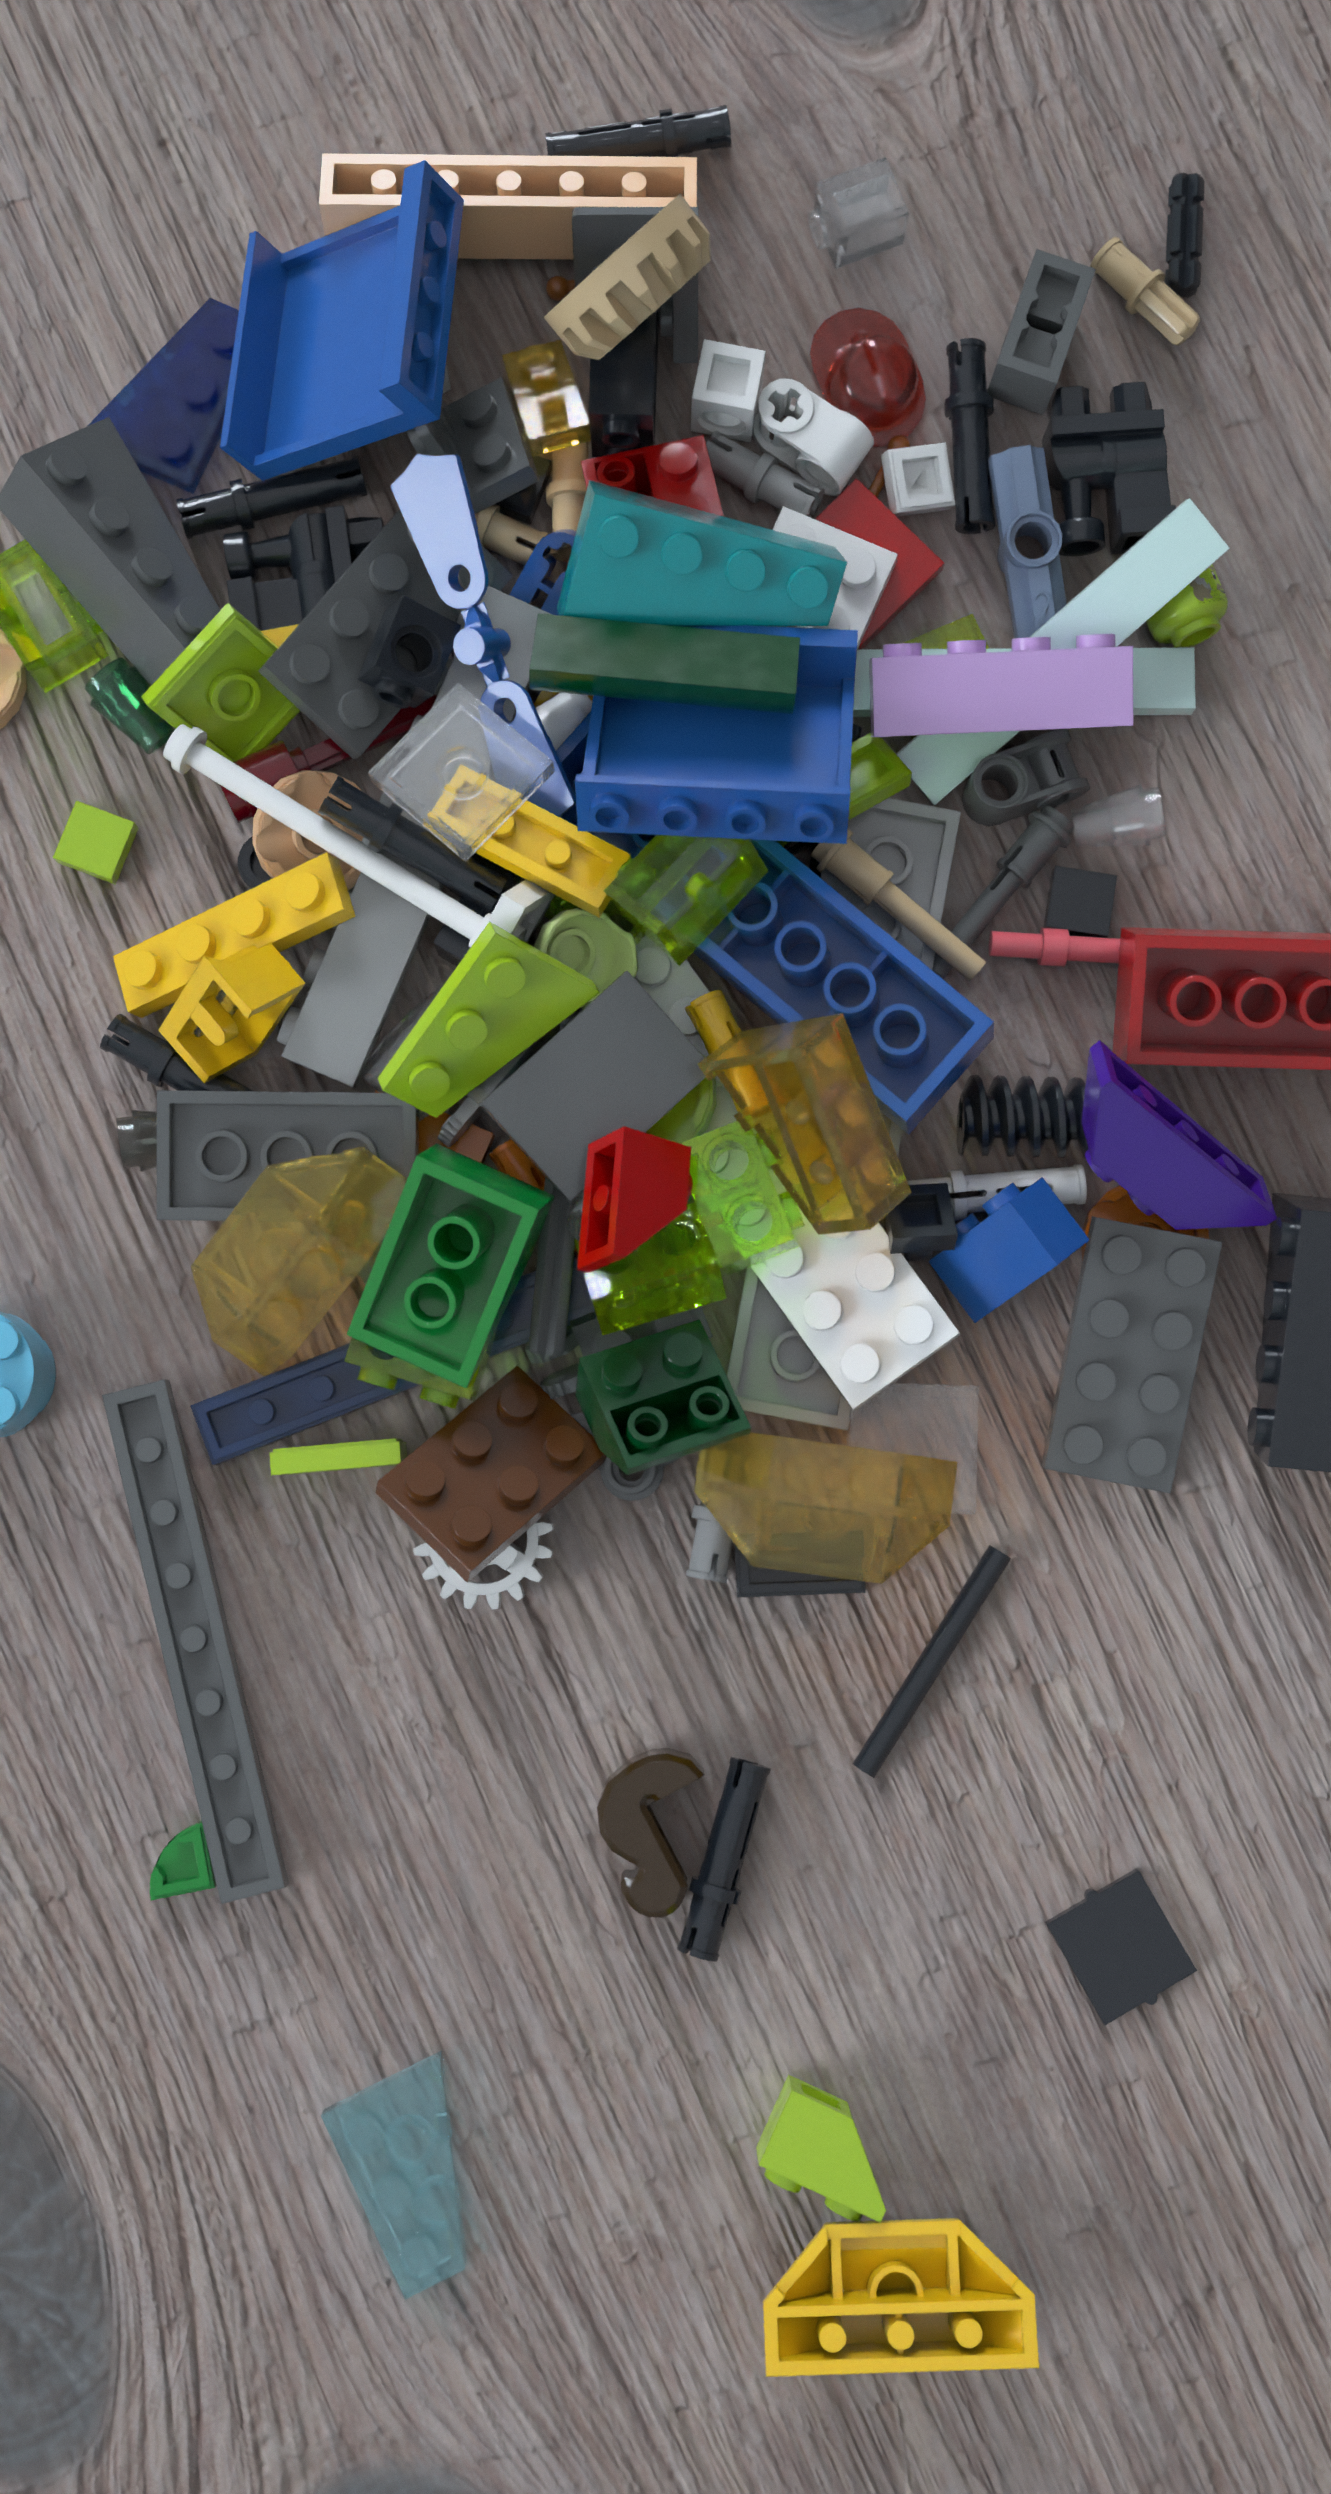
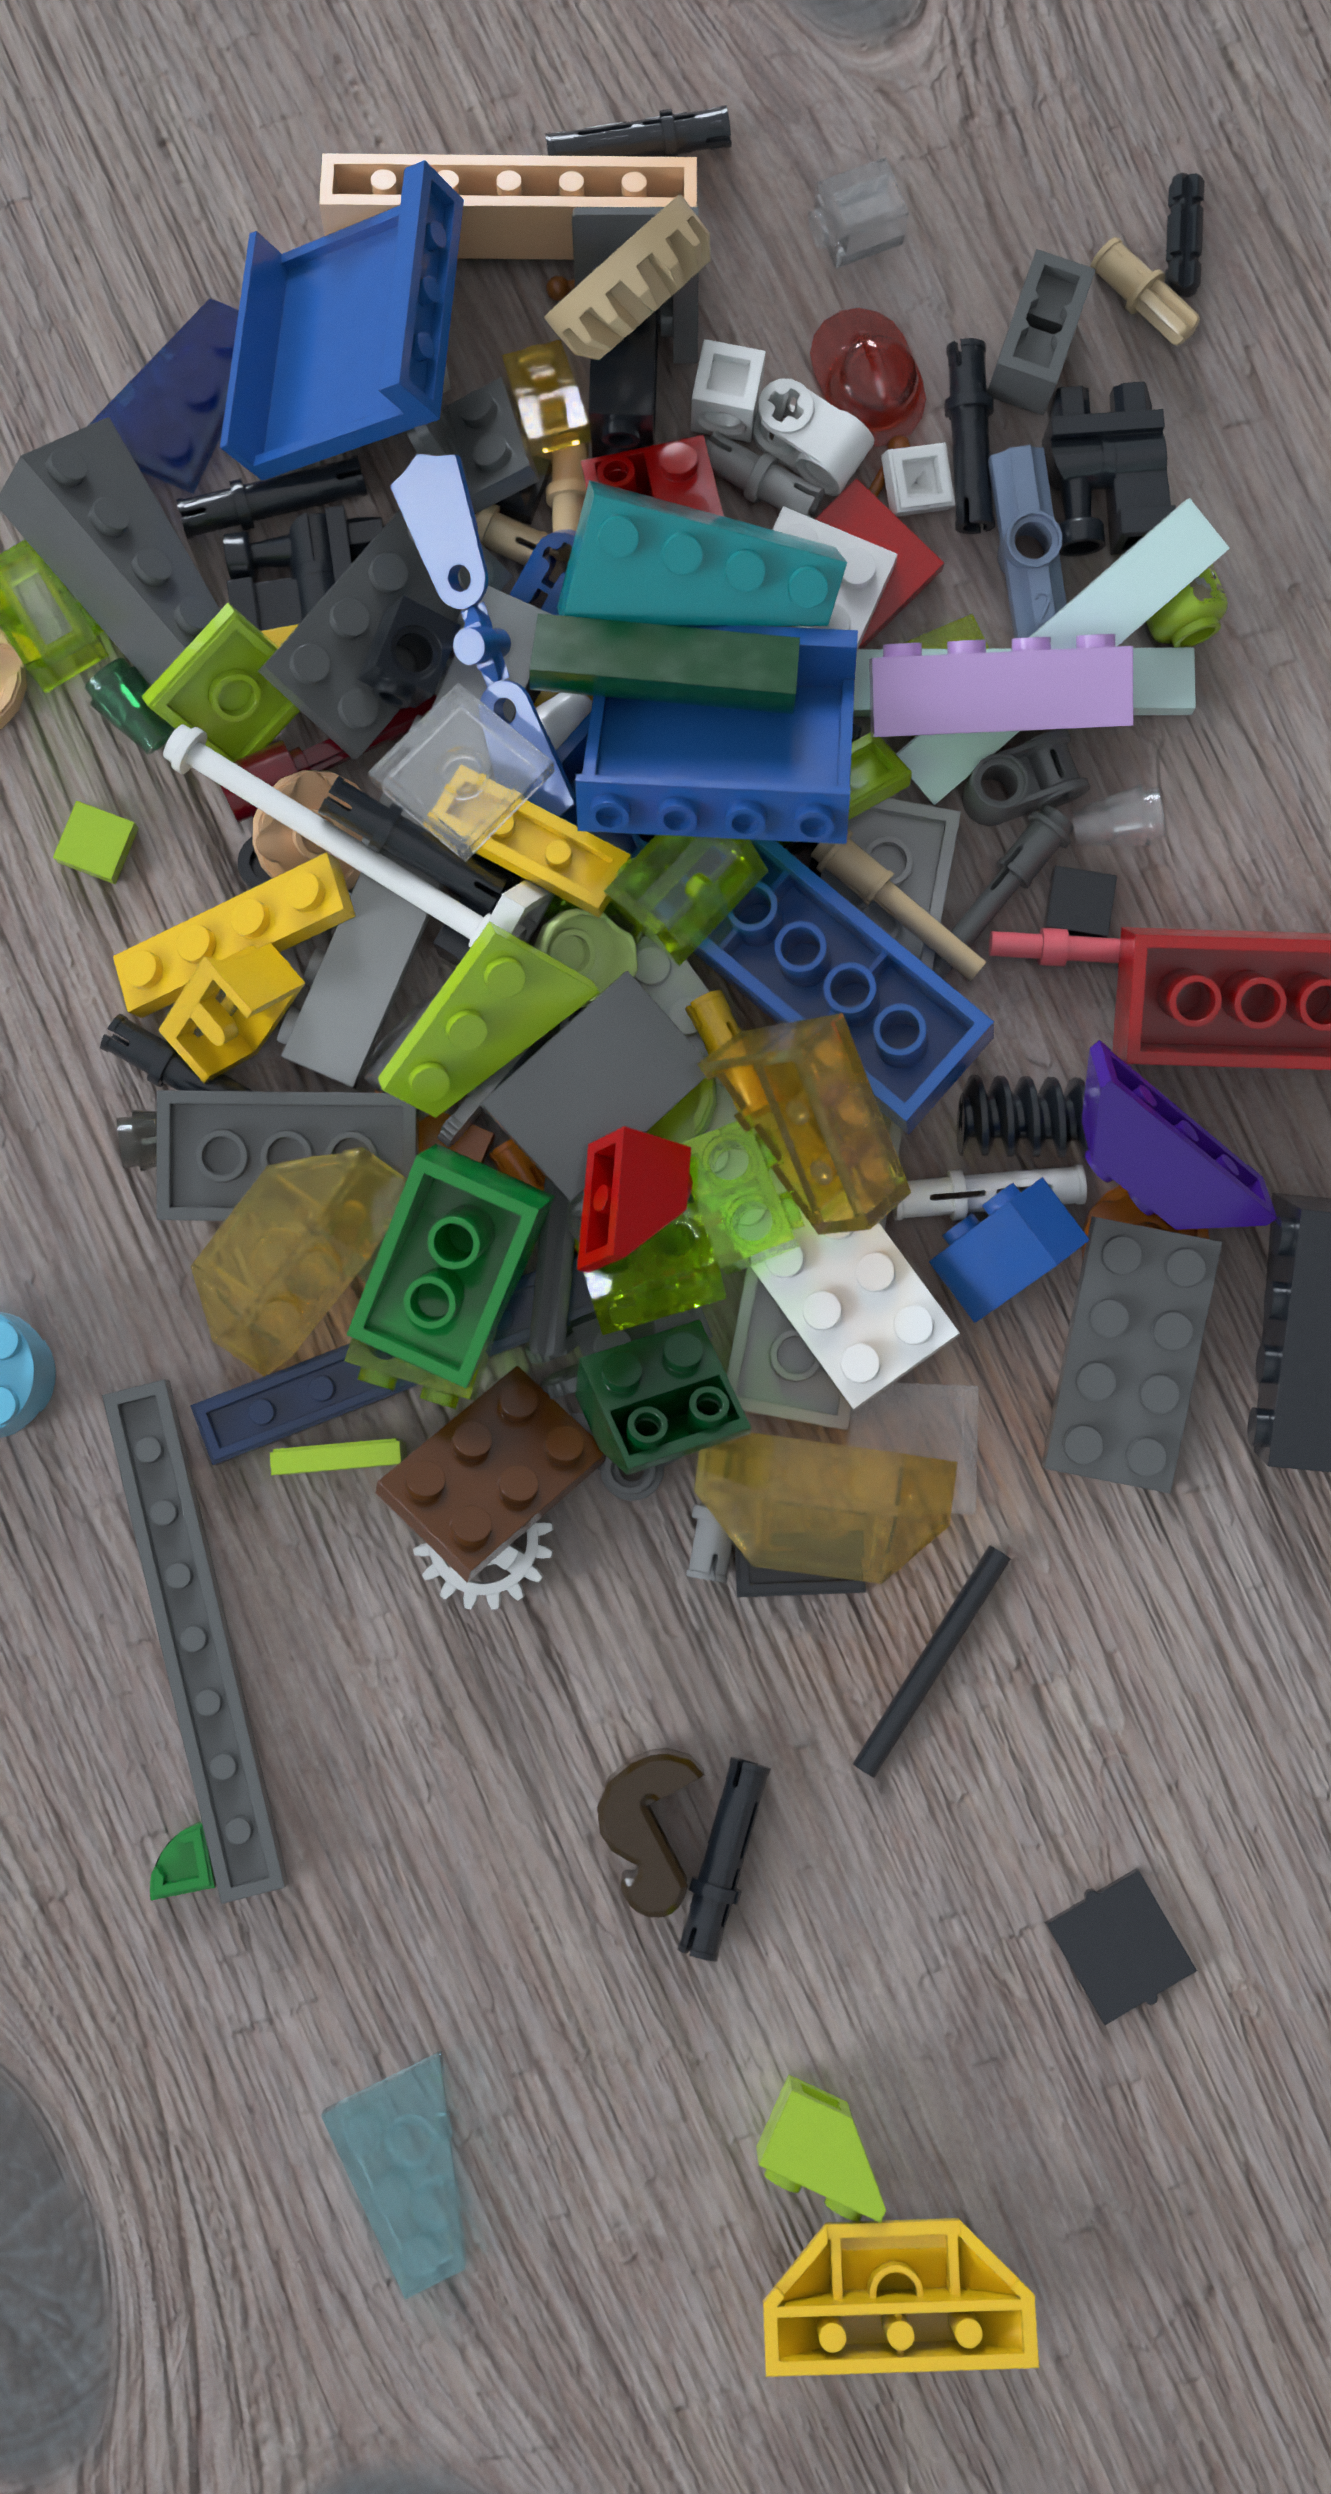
black tile [881,1183,958,1262] -> none

